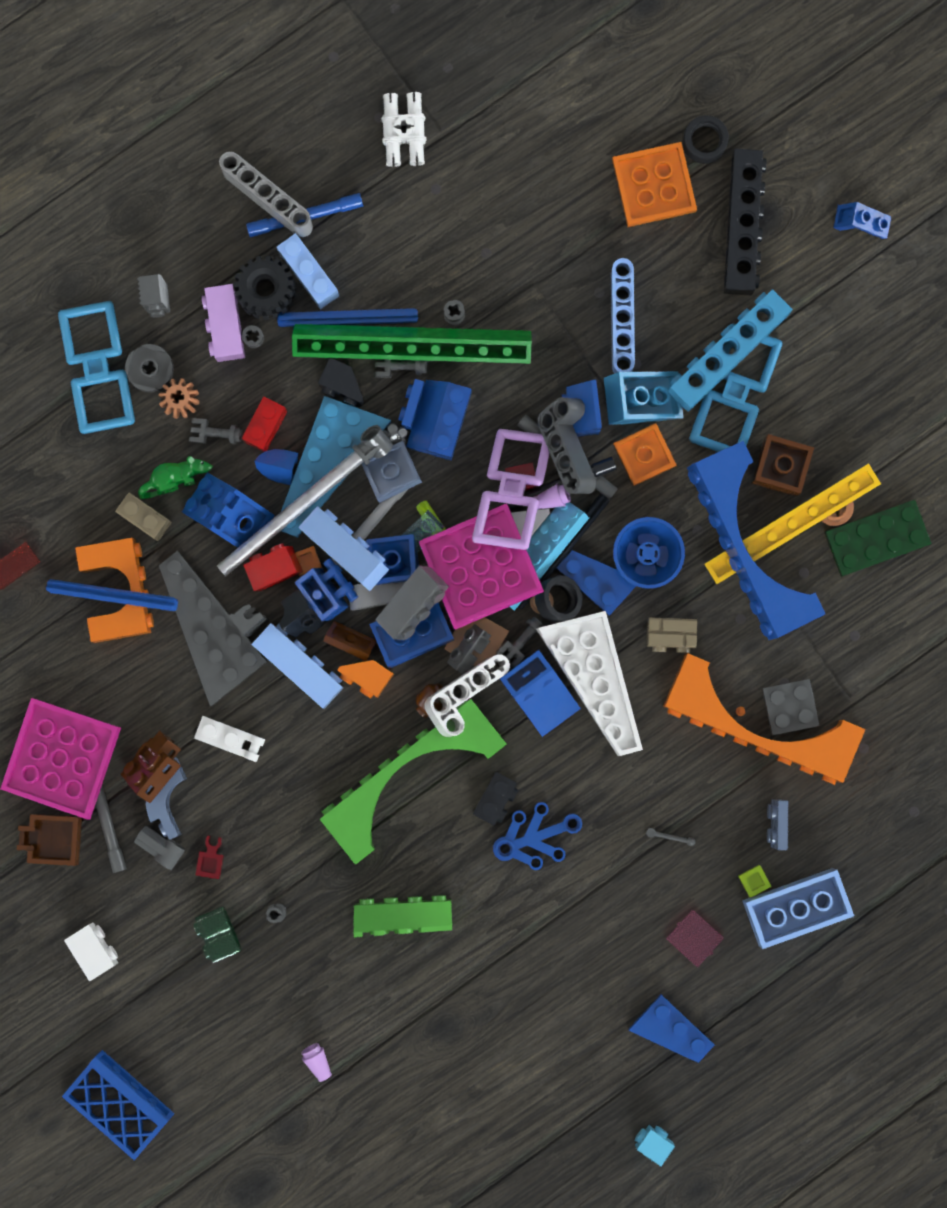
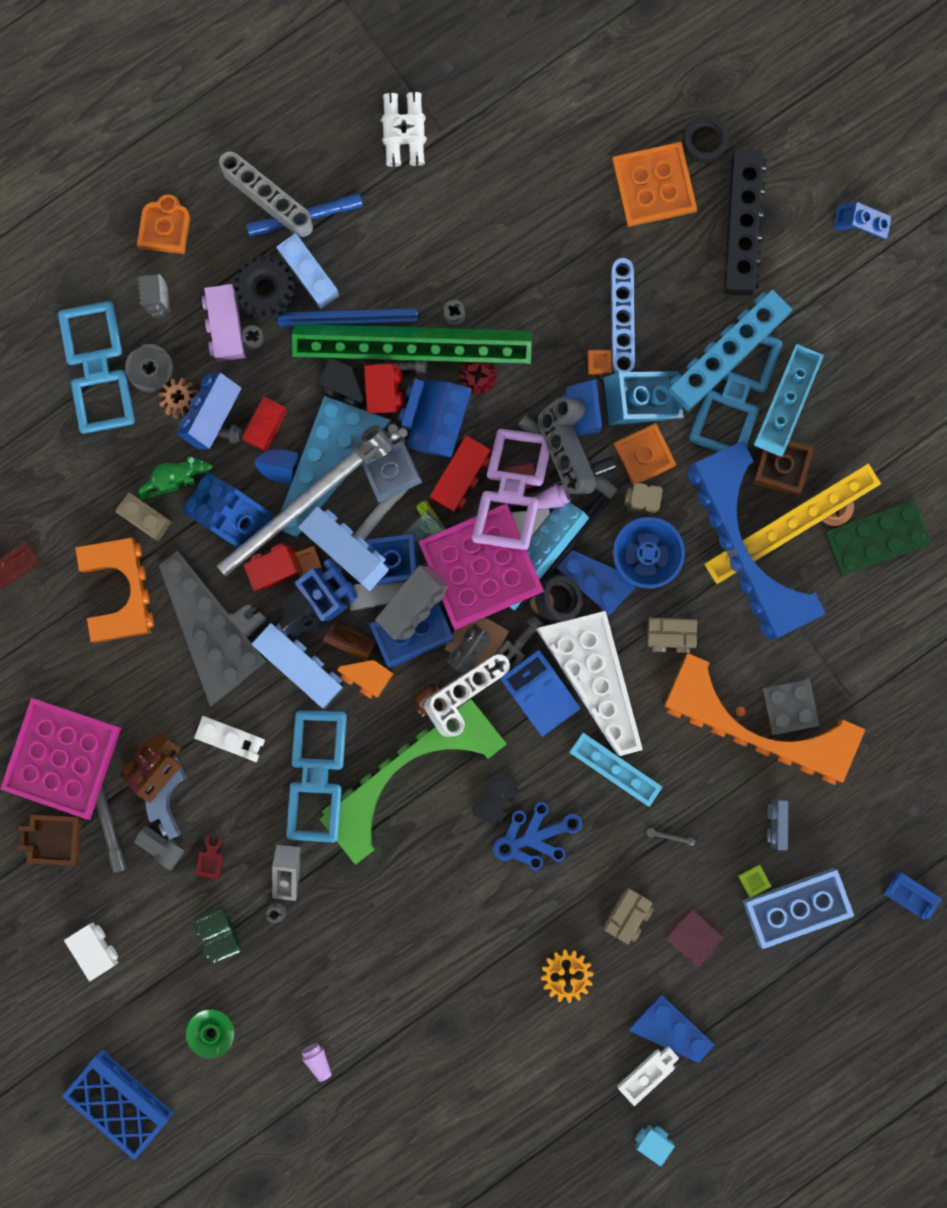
blue axle [46,579,178,611] -> none
bright green wedge [354,895,453,937] -> none
none -> orange plate [137,195,190,254]
none -> brick [176,372,242,449]
none -> green dish [186,1009,235,1059]
none -> light grey slope [272,845,301,901]
none -> dark azure bar [286,710,347,843]
none -> red brick [364,363,403,414]
none -> red brick [430,436,491,514]
none -> dark red gear [459,362,497,394]
none -> light orange gear [541,949,593,1003]
none -> medium azure plate [569,733,662,807]
none -> orange tile [588,350,612,375]
none -> dark tan brick [602,887,654,944]
none -> white hinge [617,1046,679,1106]
none -> dark tan brick [624,483,663,516]
none -> medium azure piece [754,344,824,457]
none -> blue hinge [883,871,943,920]

